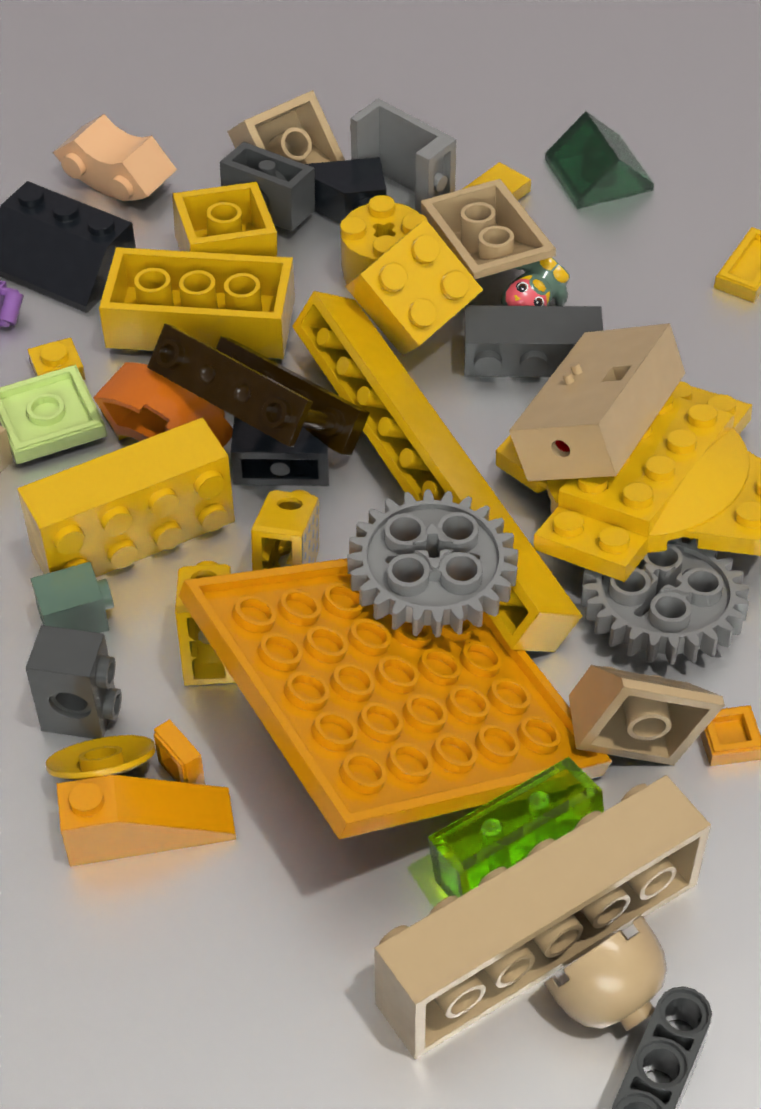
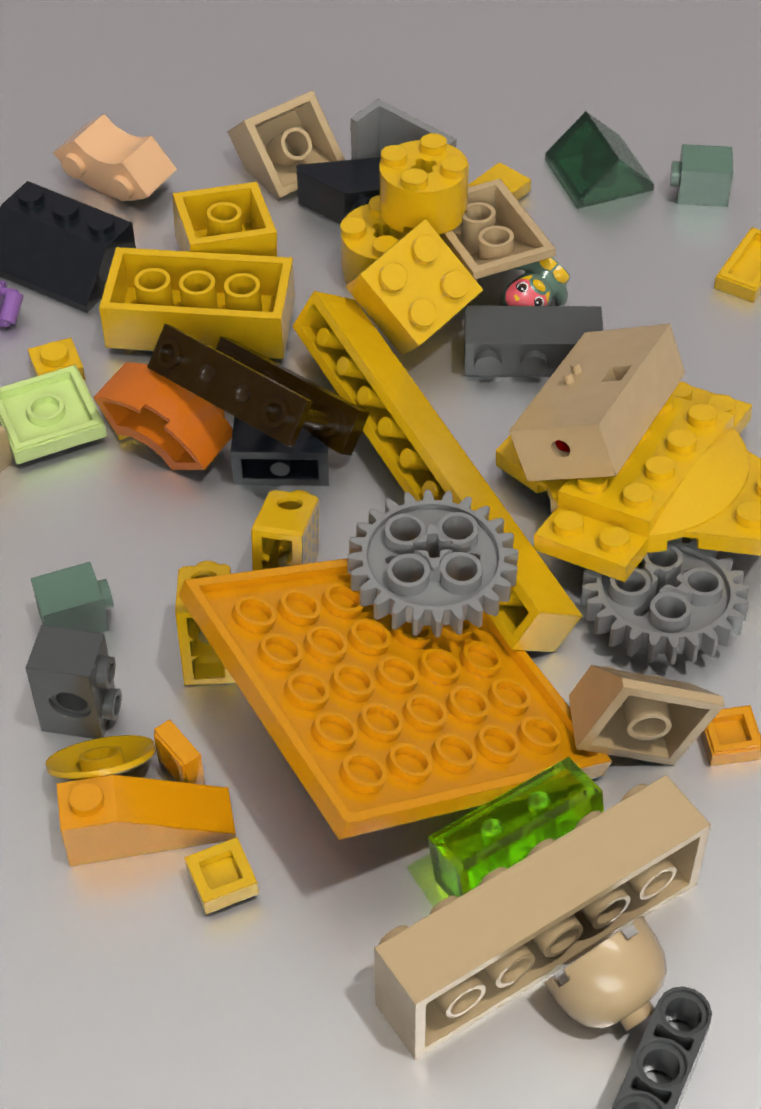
yellow brick [17,417,235,577] -> none
dark grey brick [220,142,315,231] -> none
none -> yellow plate [184,837,259,914]
none -> yellow brick [379,133,469,235]
none -> sand green brick [670,144,733,207]

